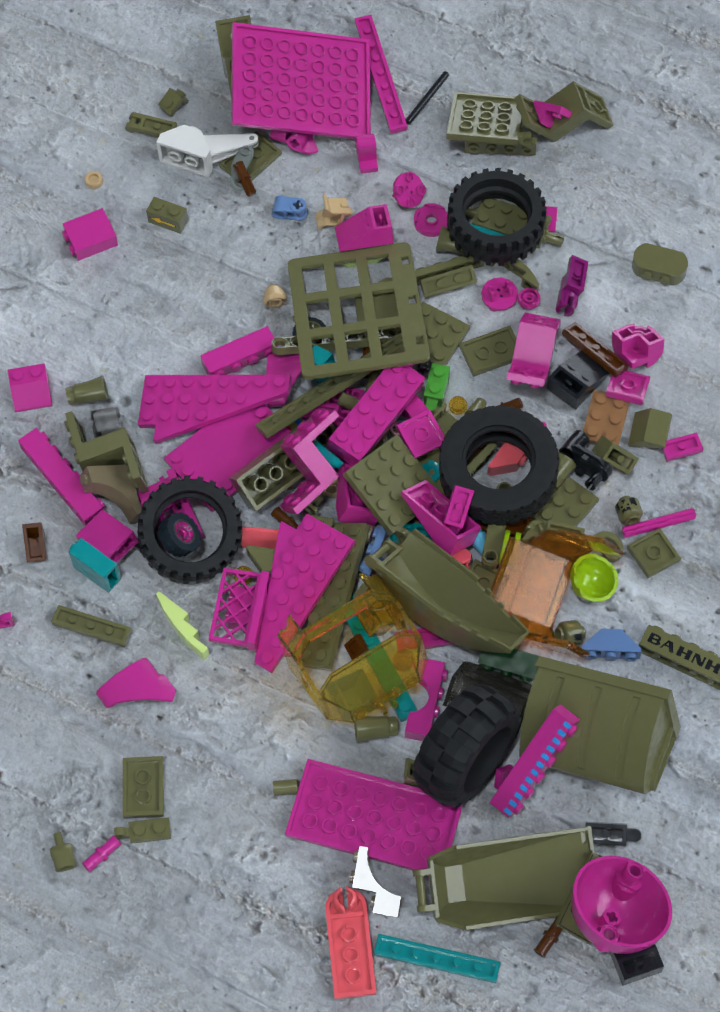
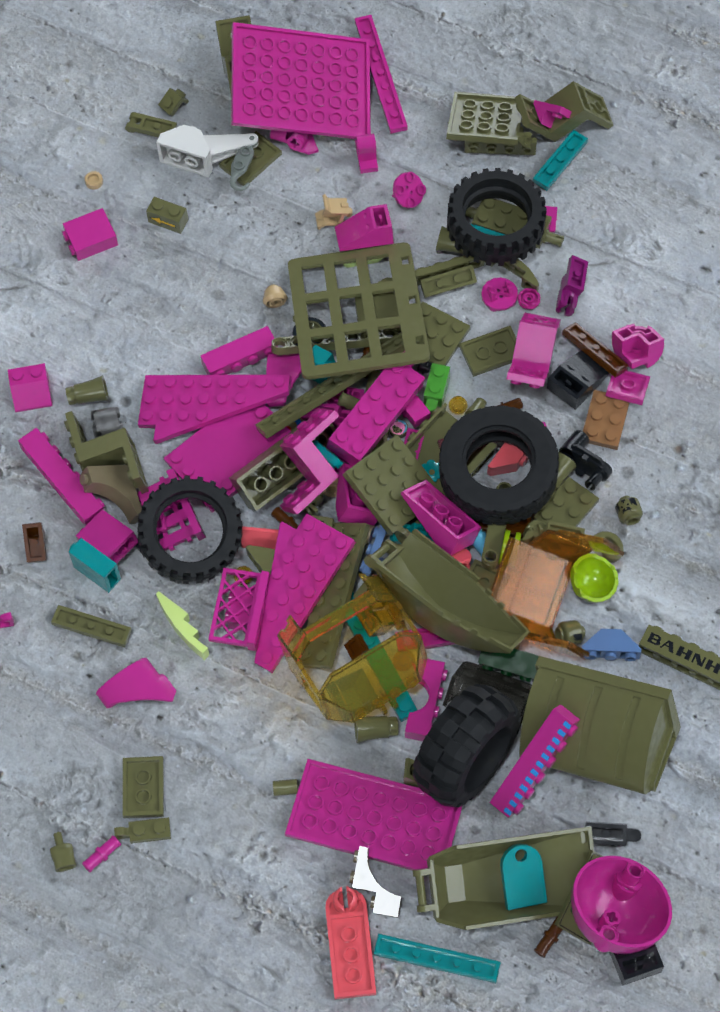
black wheel [158,512,201,557] -> none
reddish brown axle [233,161,256,197] -> none
medium blue piece [272,195,308,221] -> none
dark pink tile [396,409,445,459] -> none
black bar [405,71,449,125] -> none
dark pink tile [414,203,448,237] -> none
dark pink plate [443,485,474,528] -> none
dark pink tile [494,764,514,789] -> none
olive slope [592,435,639,474] -> none
dark pink axle [622,508,696,538] -> none
olive tile [627,528,681,579] -> none
olive slope [628,408,672,448] -> none
olive brick [632,243,688,286] -> none
dark pink plate [661,432,703,462] -> none
none -> teal tile [500,843,547,910]
none -> teal plate [532,130,588,191]

